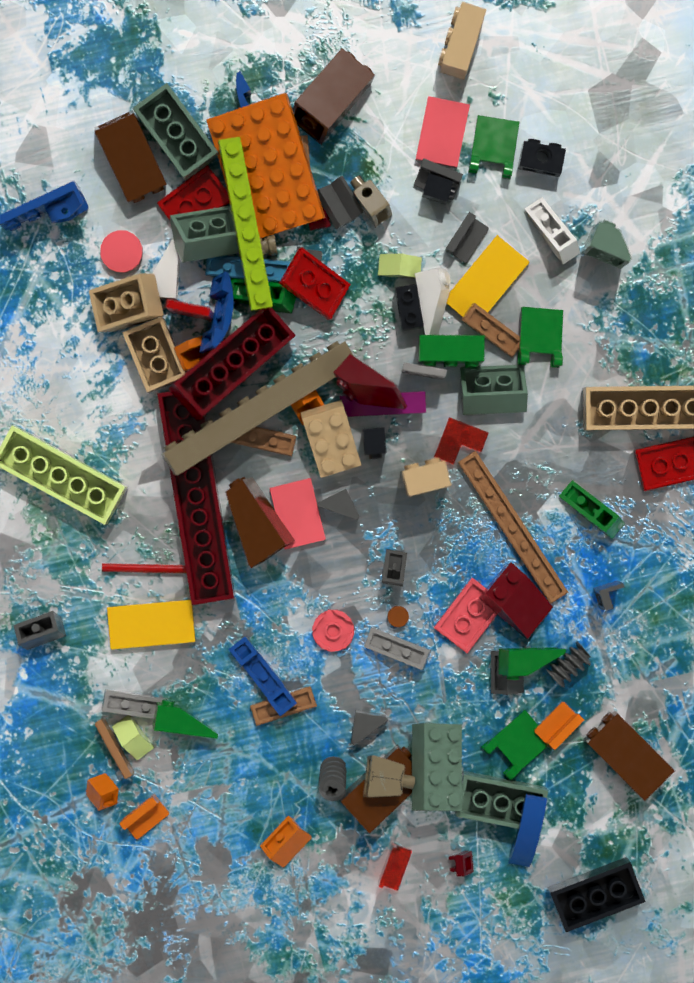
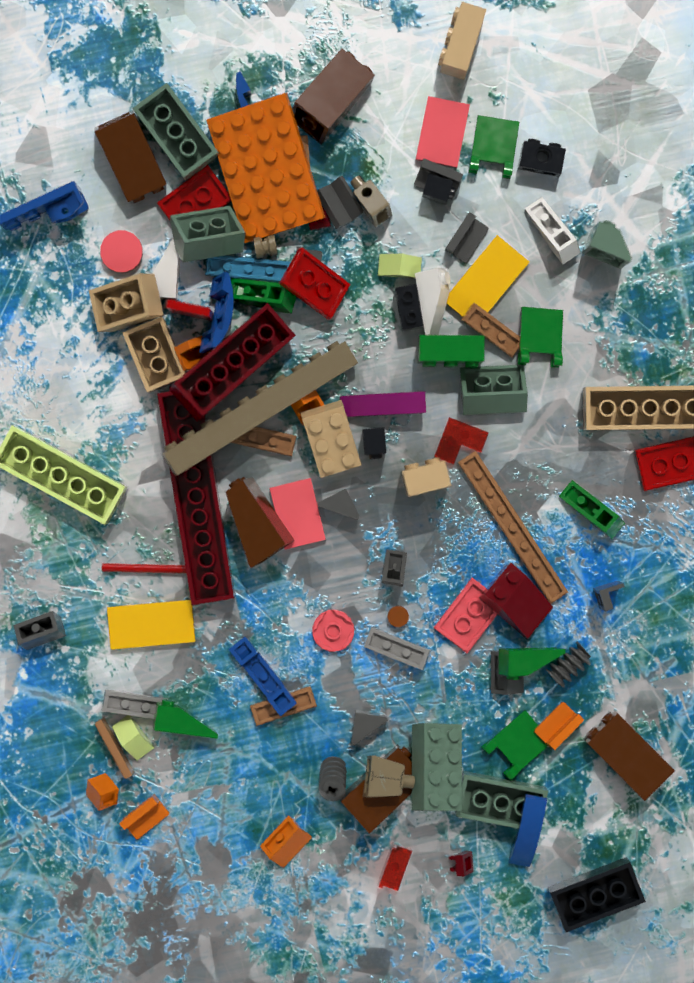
lime plate [218,137,273,311] -> none
dark red slope [333,354,407,409] -> none
light grey tile [402,363,447,380] -> none

